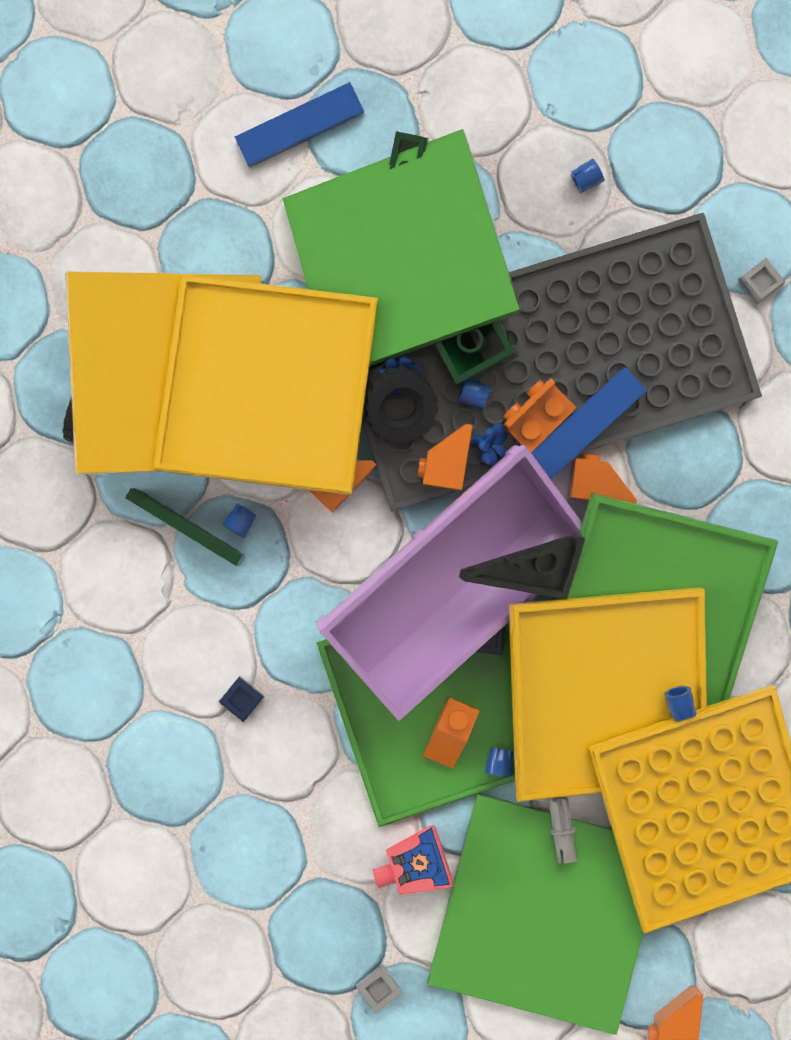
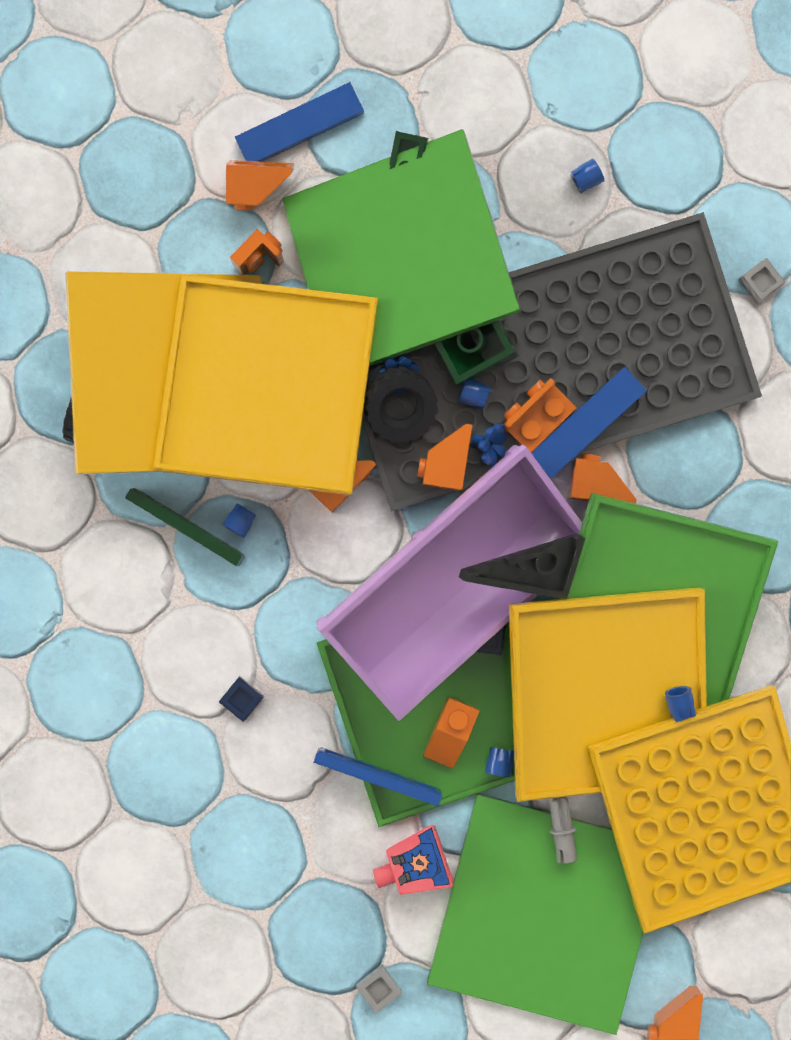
none -> orange slope [226,160,294,210]
none -> orange bracket [230,229,284,275]
none -> blue tile [313,747,442,806]

